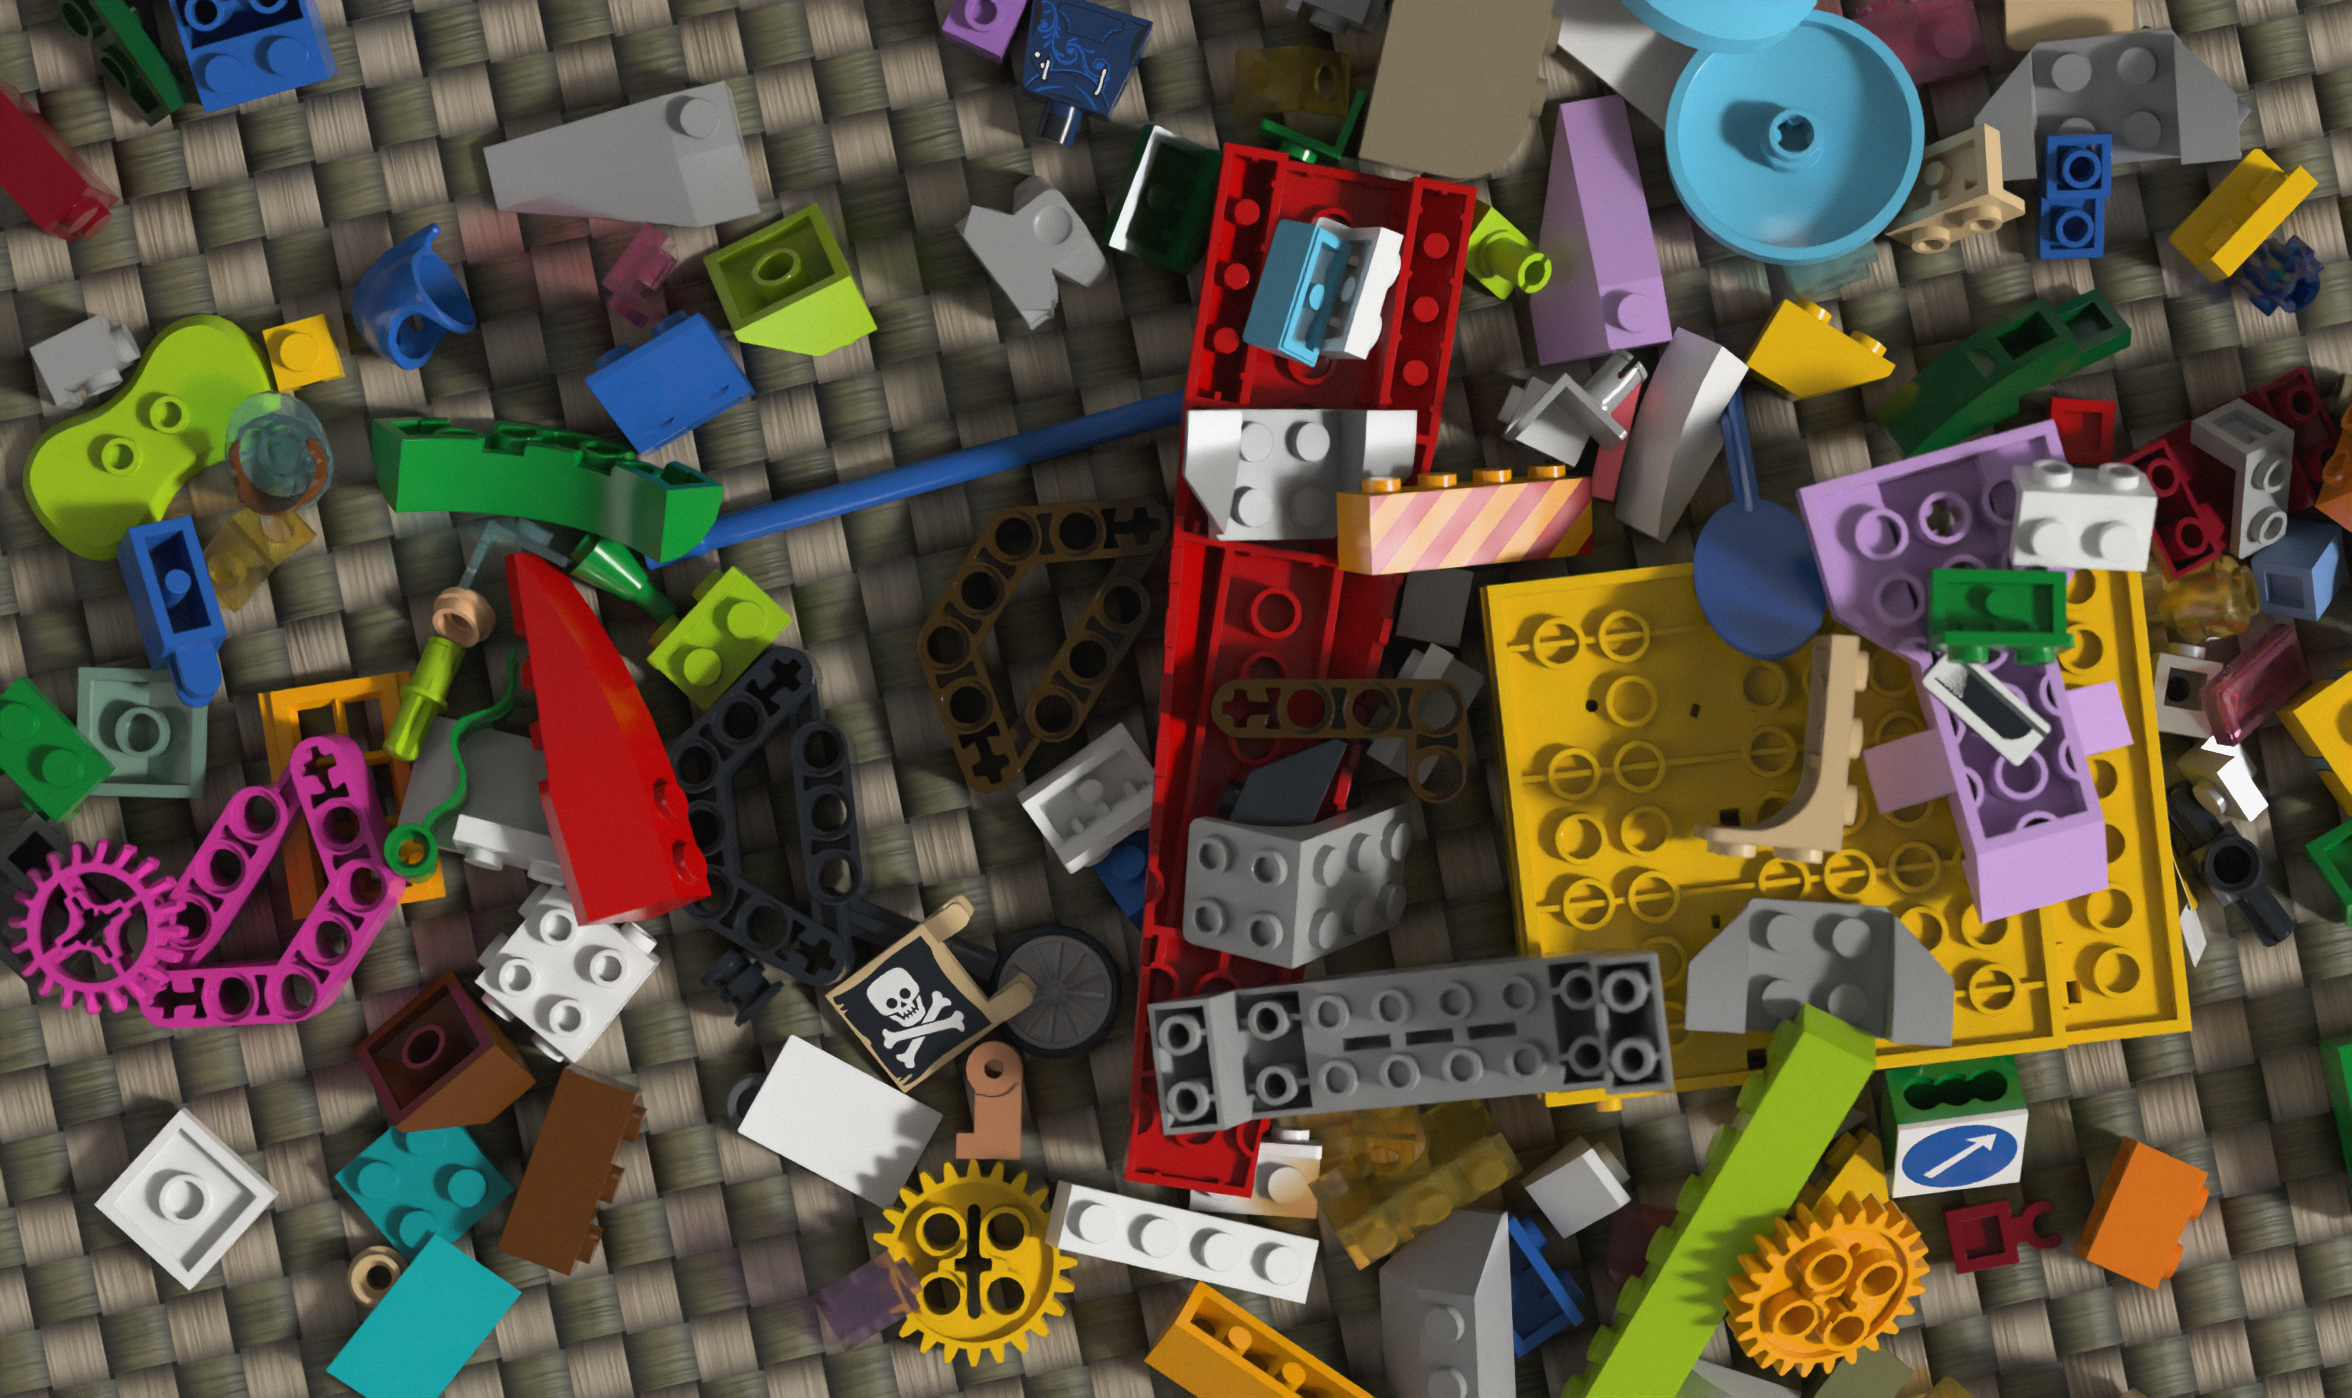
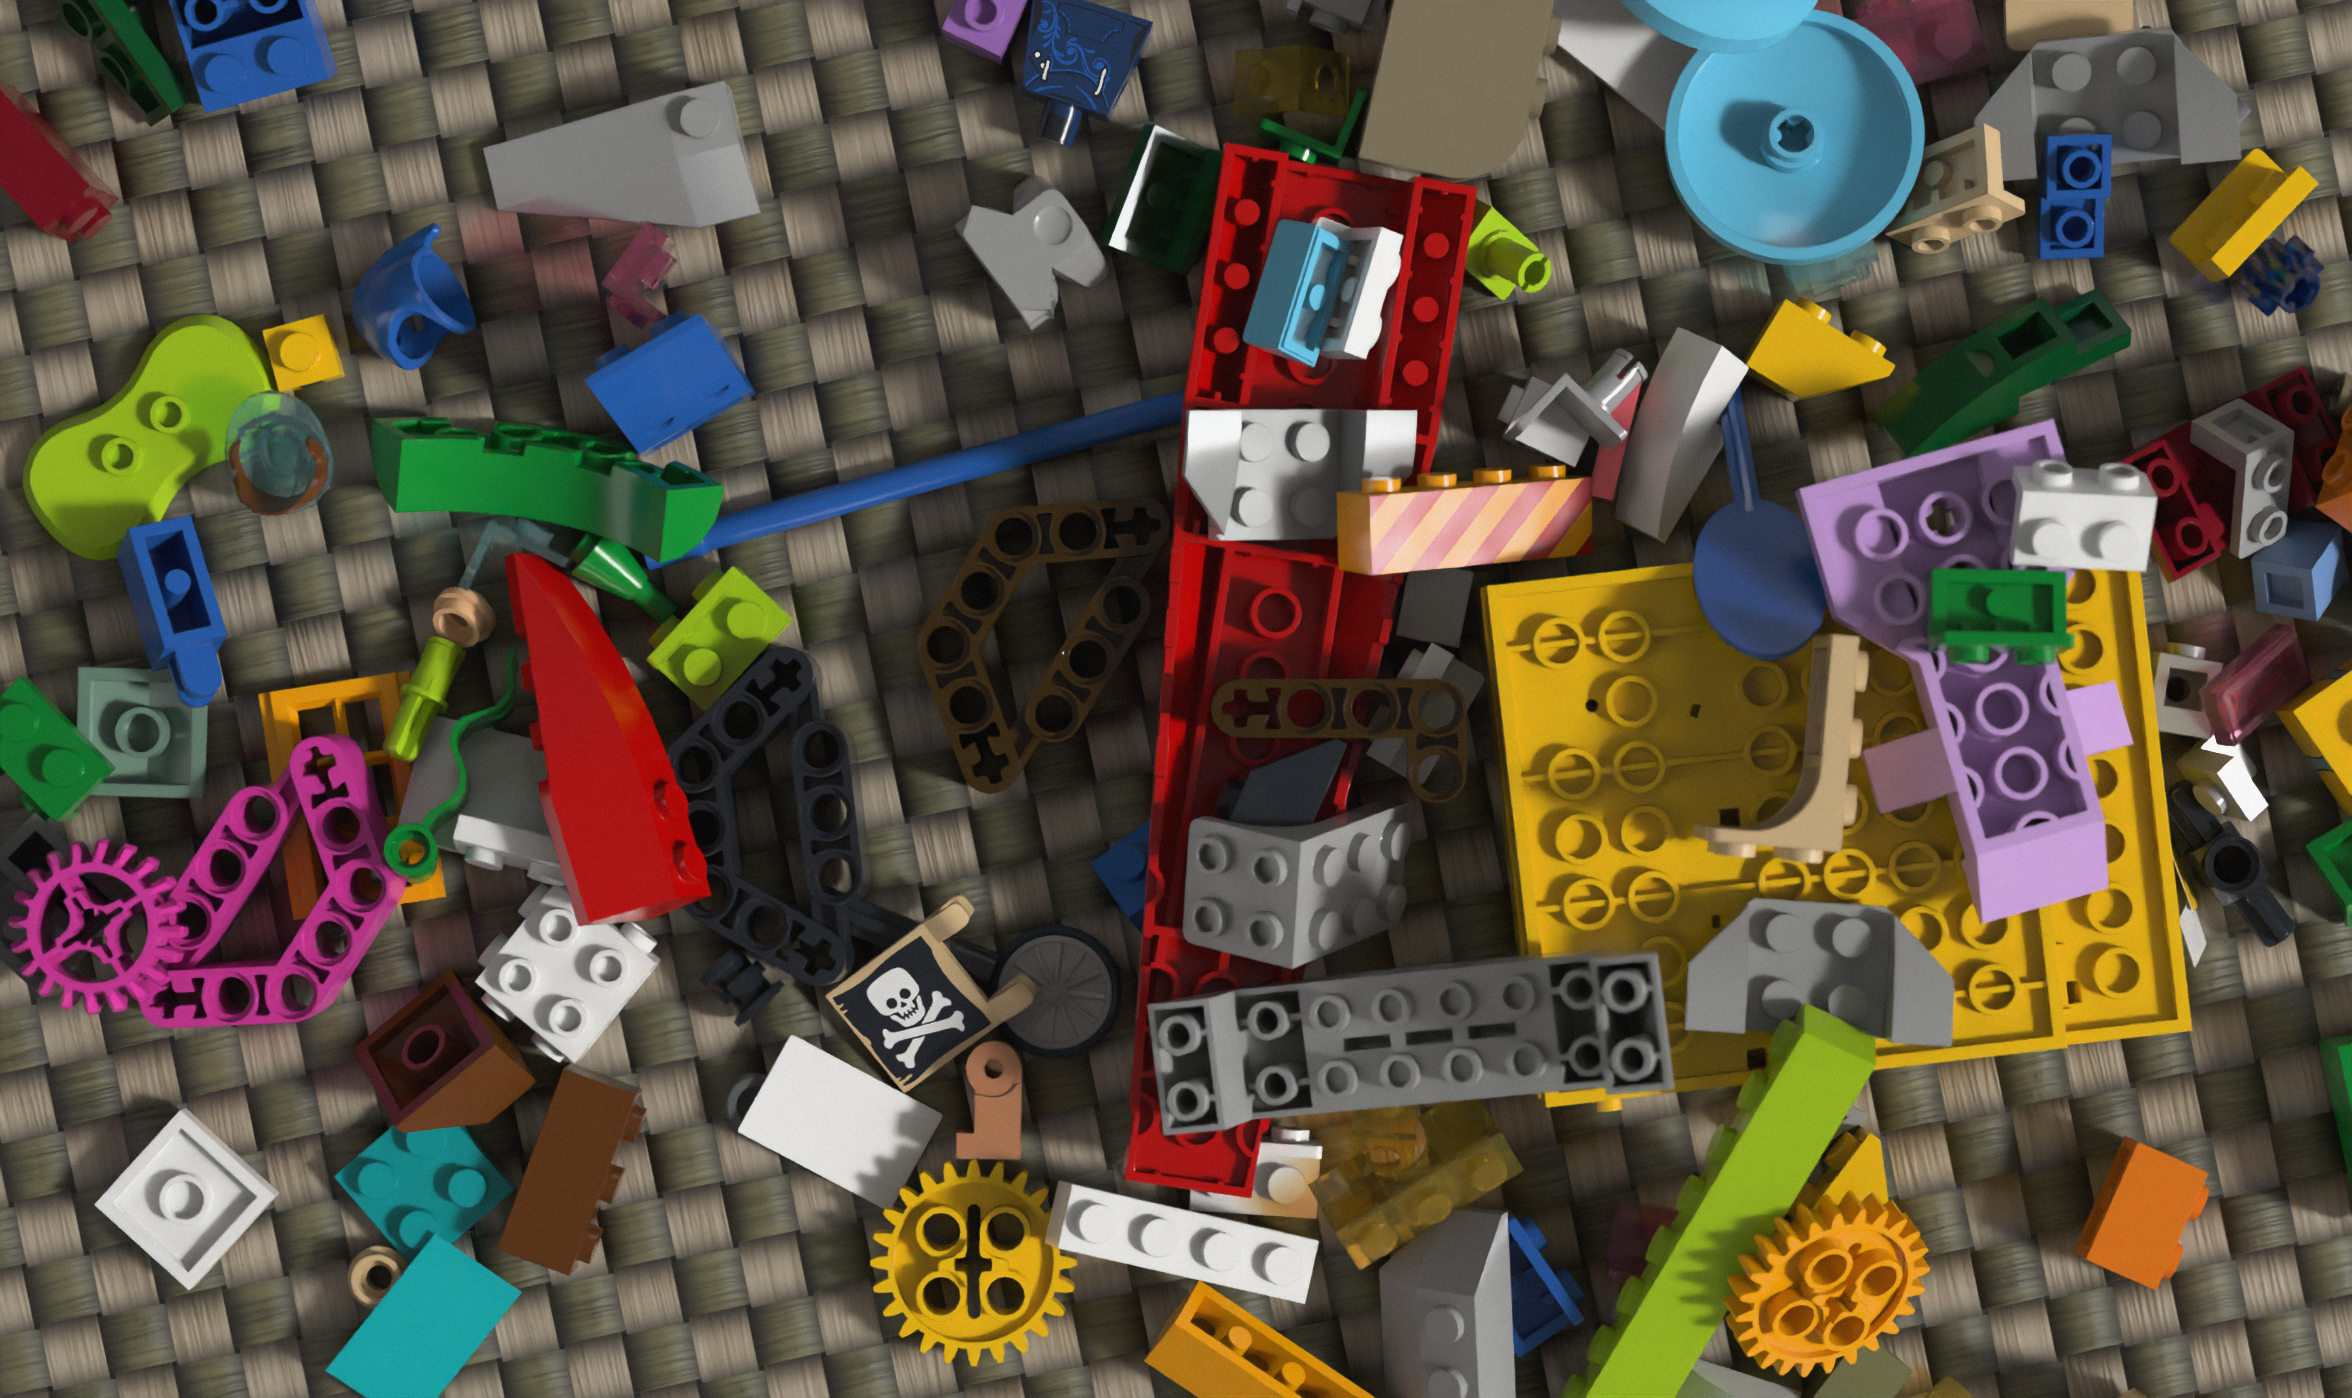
light grey brick [29,314,141,410] -> none
clear yellow bracket [202,490,317,613] -> none
lime slope [703,202,877,357] -> none
clear purple arch [813,1251,923,1352] -> none
white bracket [1016,722,1154,874] -> none
white slope [1520,1135,1631,1239] -> none
lavender wedge [1529,94,1673,367] -> none
piece [1879,1054,2028,1198] -> none
sticker [1922,653,2051,766] -> none
dark red plate [1941,1197,2062,1275] -> none
red plate [2046,397,2116,466] -> none
clear yellow head [2158,555,2260,644] -> none

